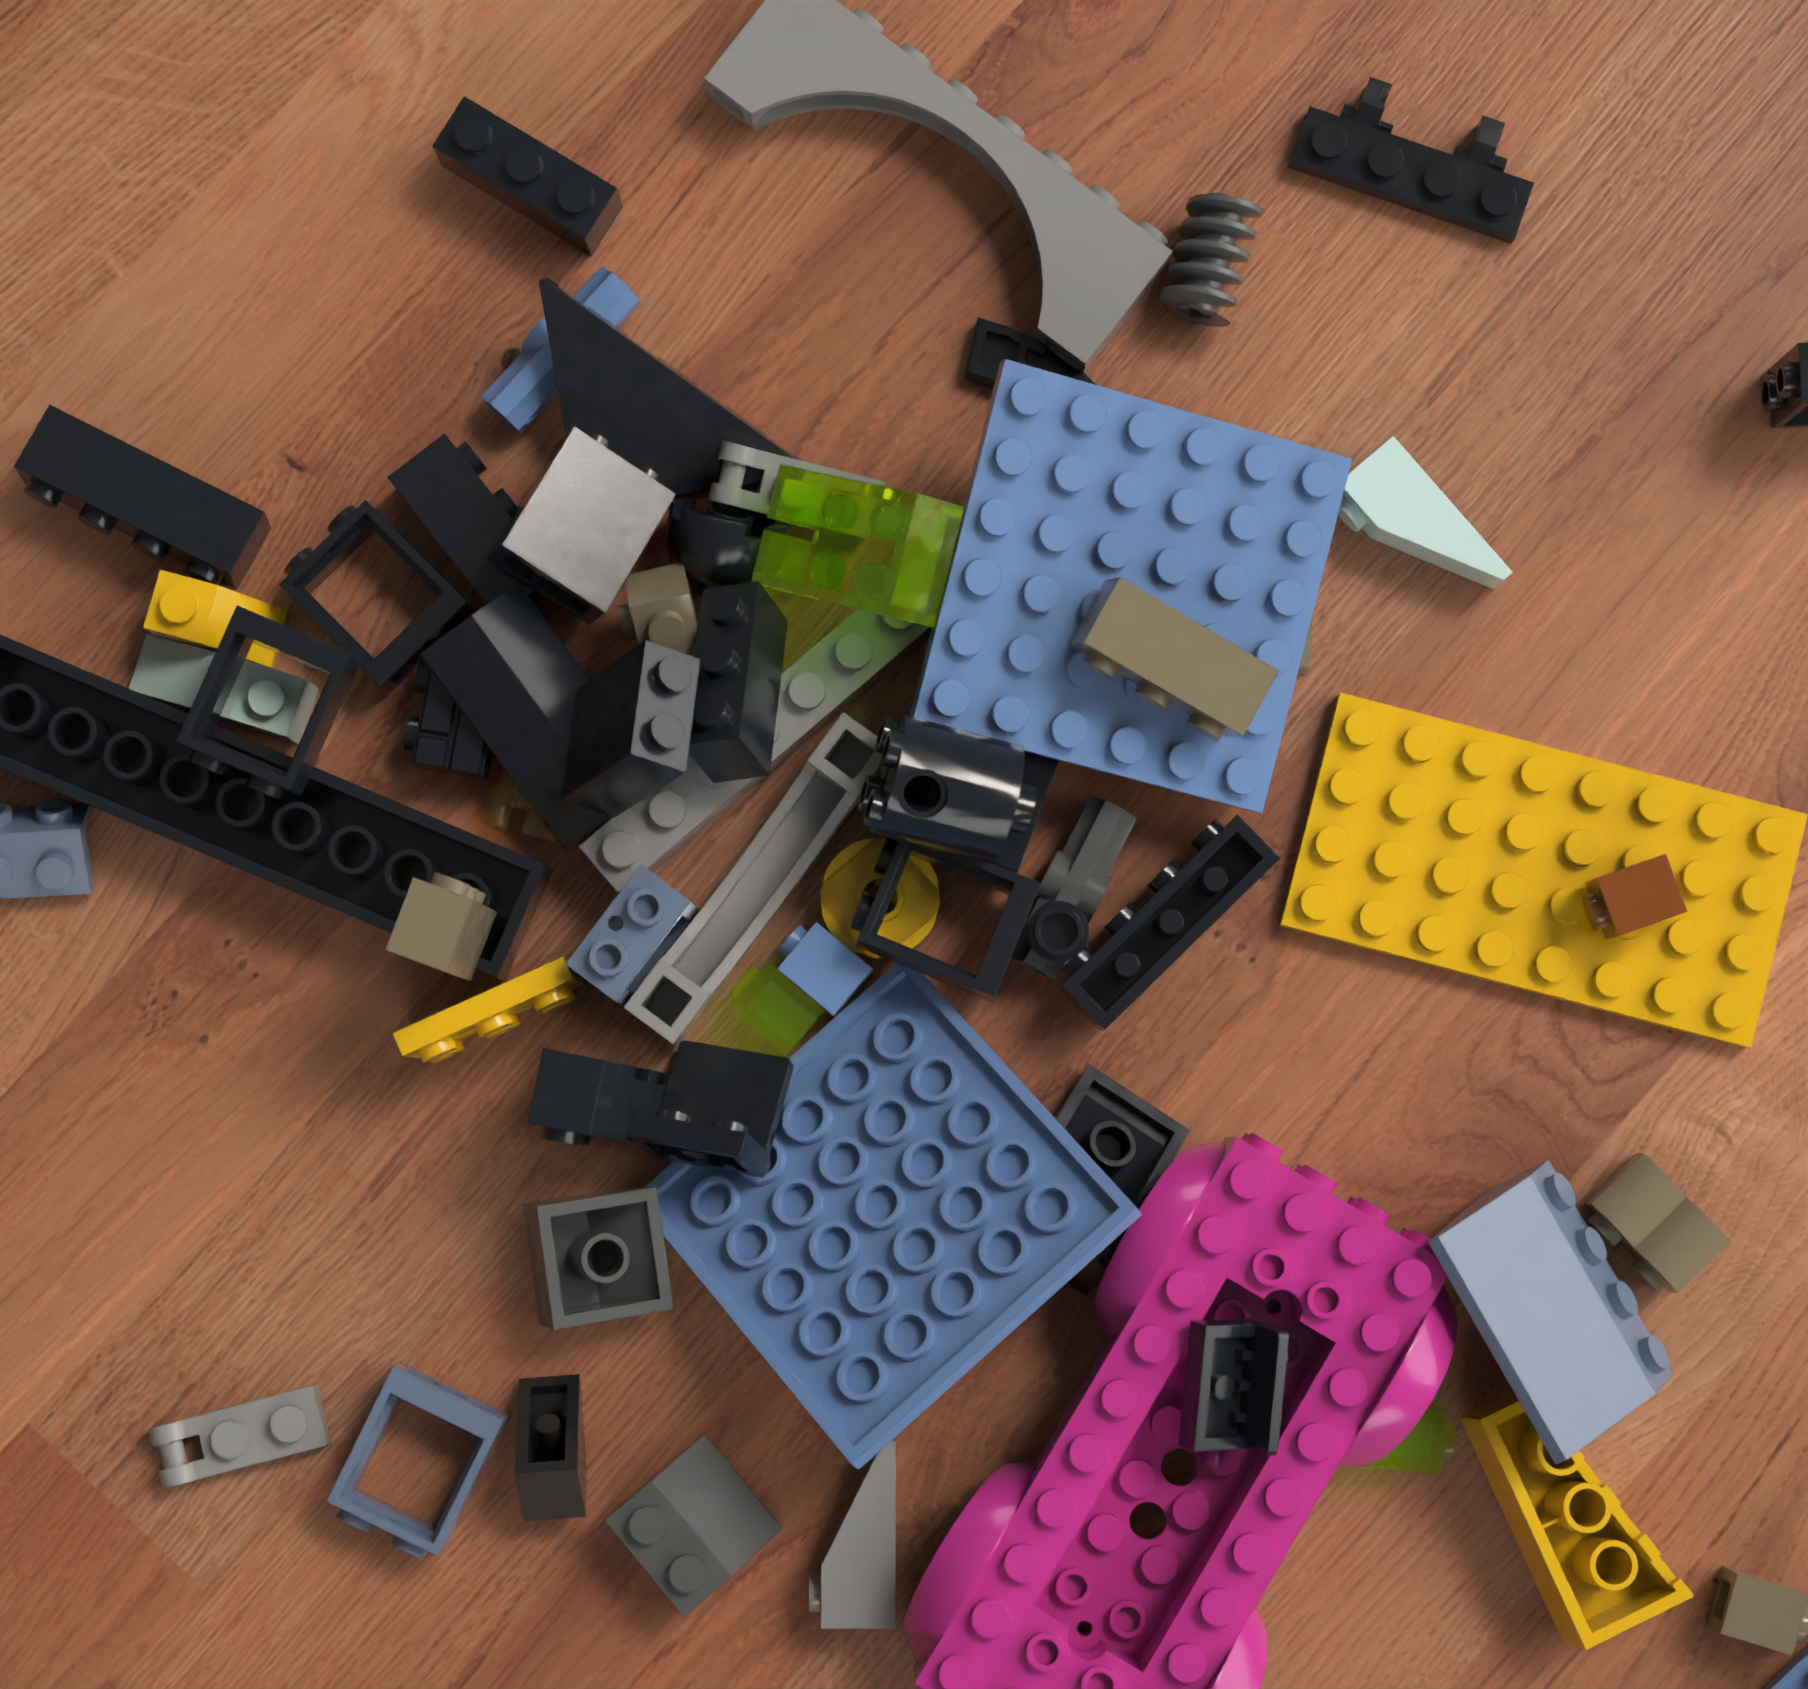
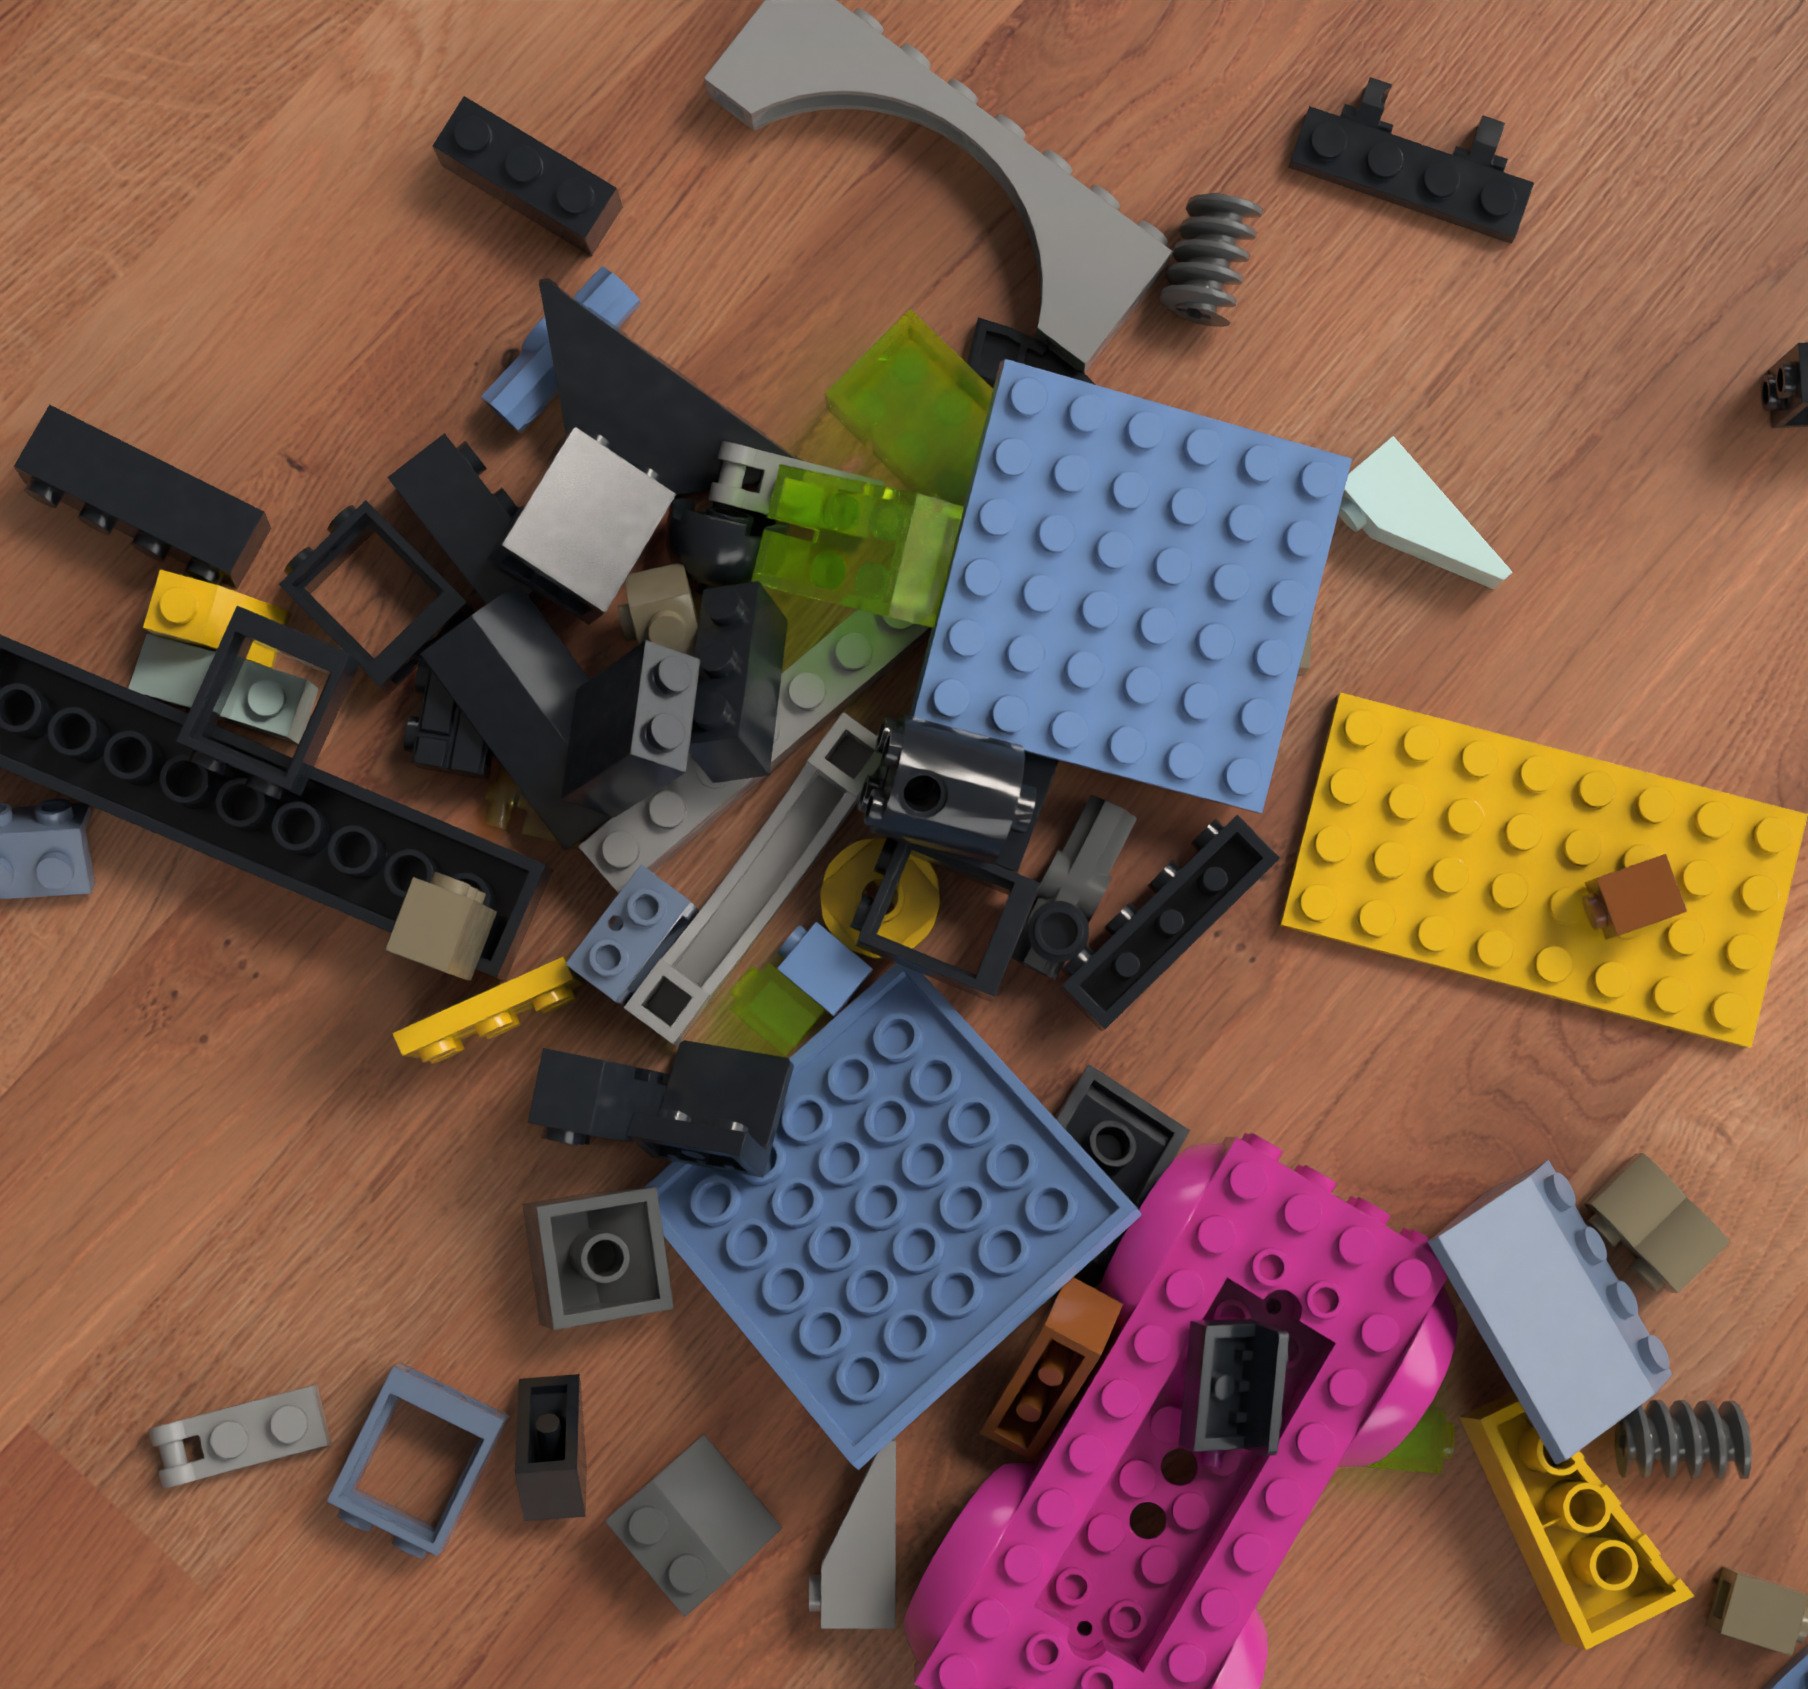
dark tan brick [1070,577,1279,741] -> none
none -> clear neon green piece [825,309,993,530]
none -> dark orange brick [979,1277,1123,1462]
none -> dark grey piece [1614,1400,1752,1479]

